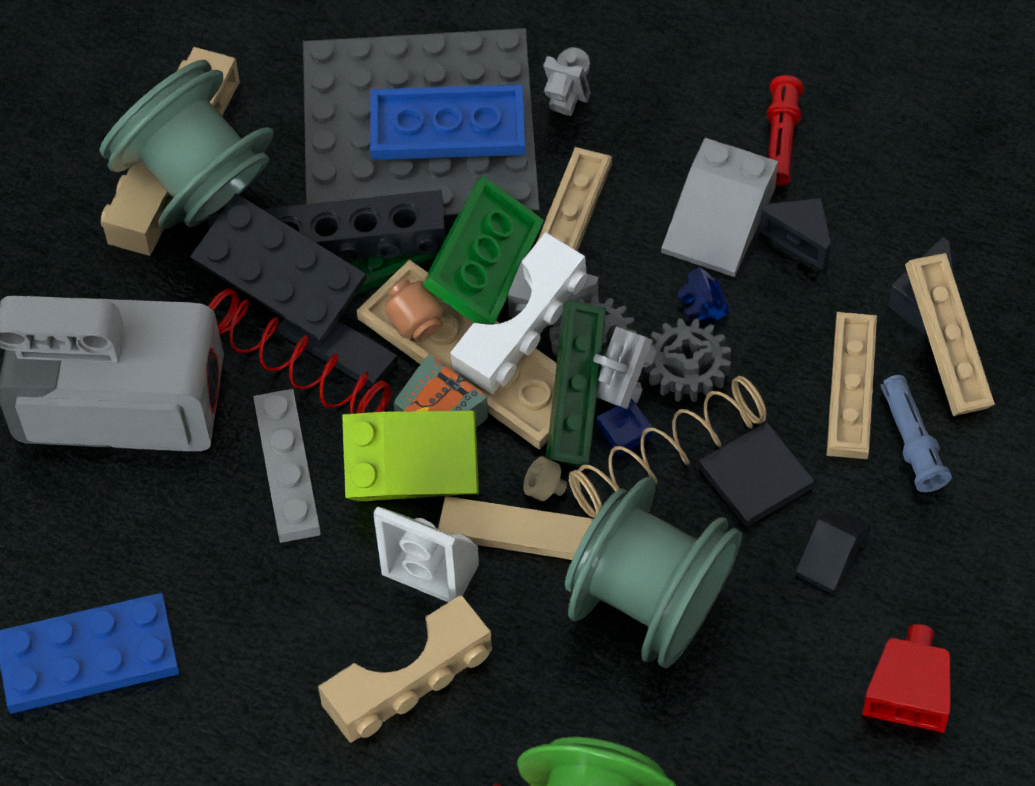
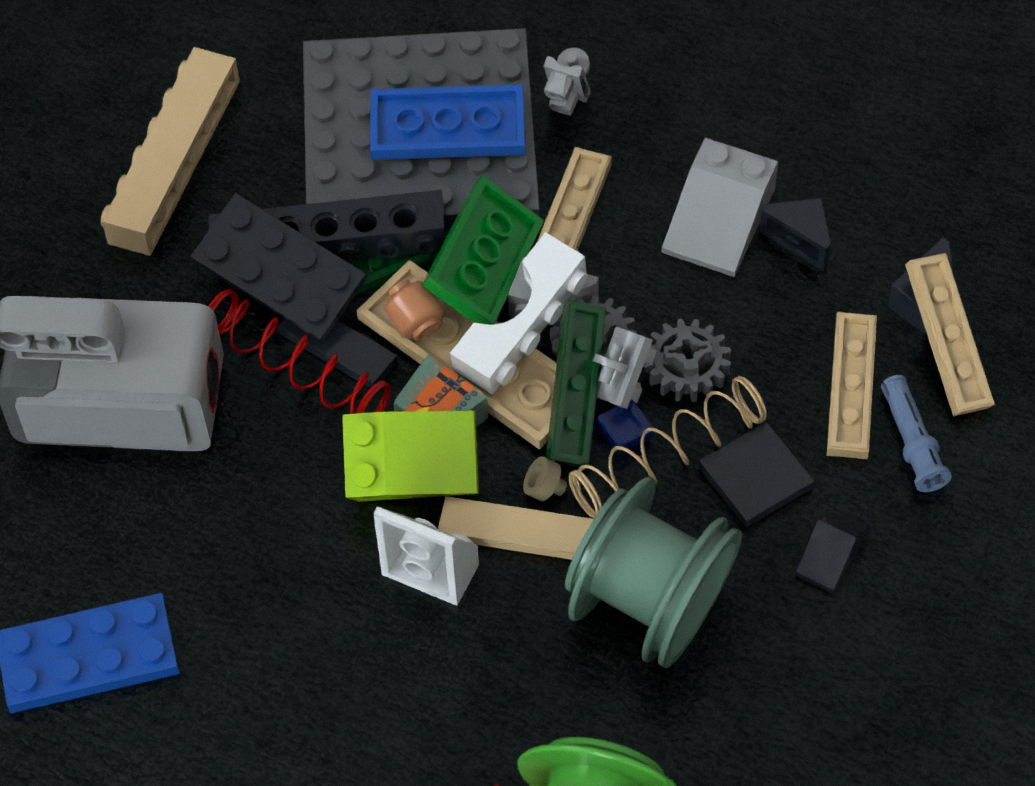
sand green wheel [99,59,274,229] -> none
light grey plate [253,389,321,543] -> none
tan arch [318,595,492,743] -> none
clear blue tile [678,267,730,321] -> none
red pin [767,75,804,186] -> none
red torso [862,624,950,733] -> none

